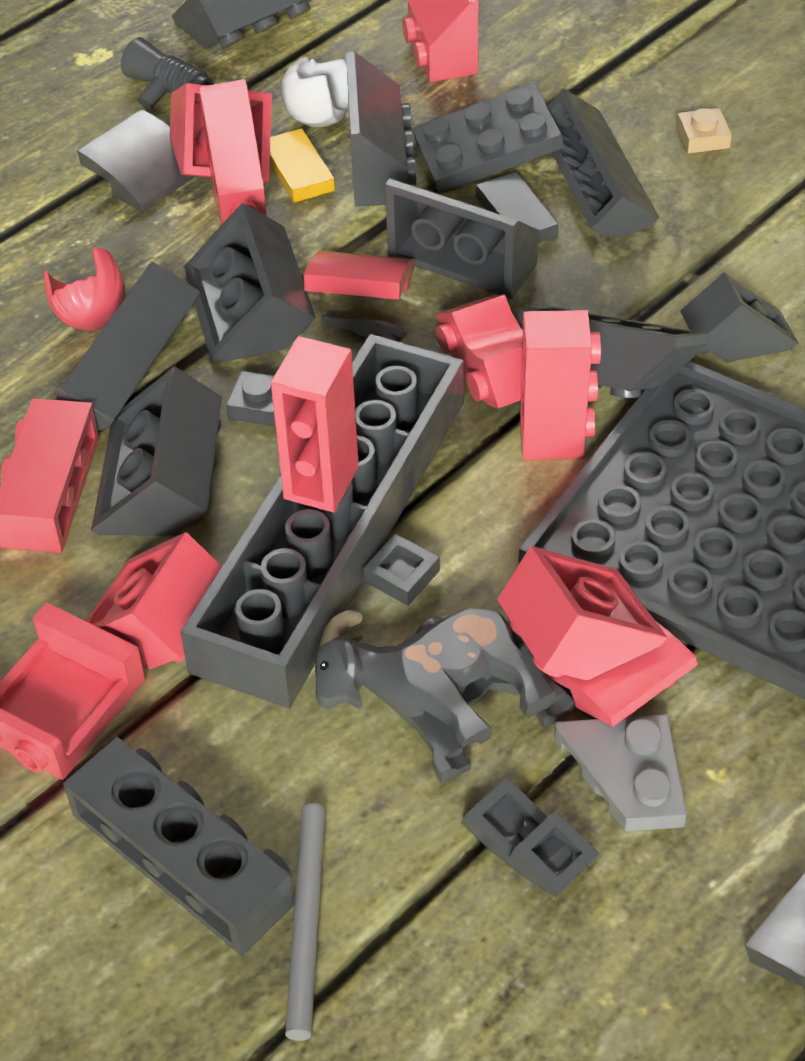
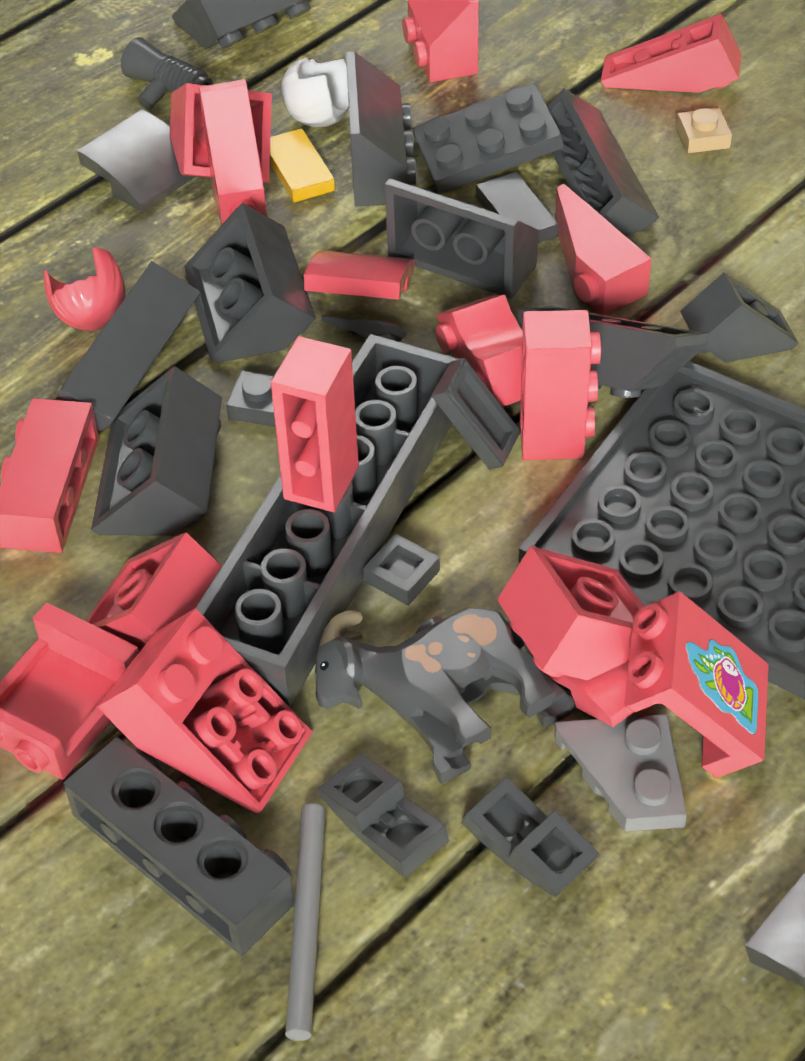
none -> coral slope [97,608,313,814]
none -> dark grey slope [317,753,450,878]
none -> dark grey tile [431,358,521,470]
none -> coral slope [555,184,652,315]
none -> coral slope [601,14,741,93]
none -> coral panel [624,591,769,778]

